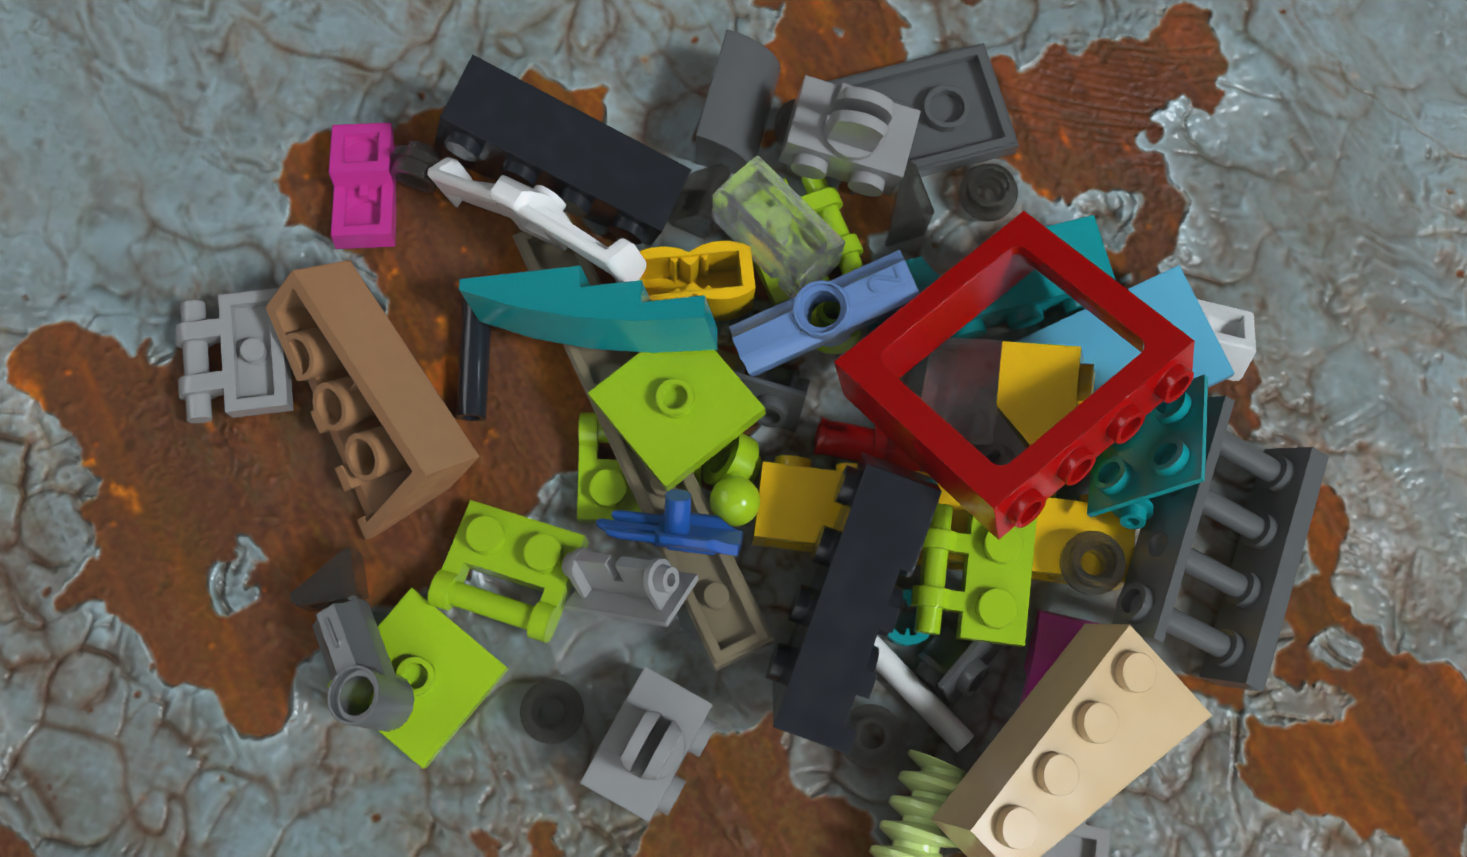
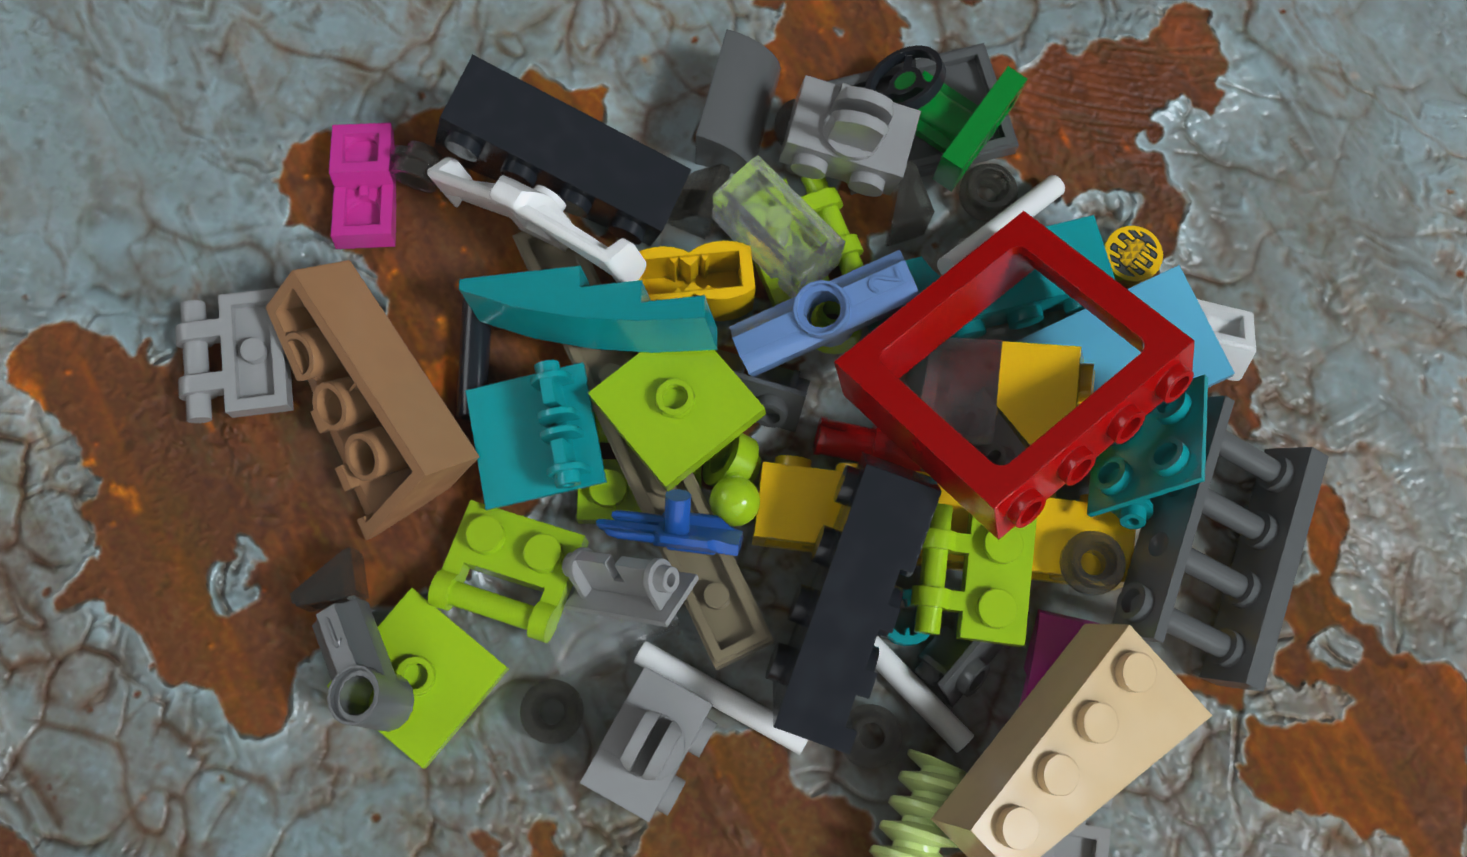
none -> teal hinge [465,360,607,510]
none -> white bar [634,641,808,755]
none -> green piece [865,45,1028,192]
none -> white bar [937,175,1065,275]
none -> yellow tile [1104,226,1163,288]

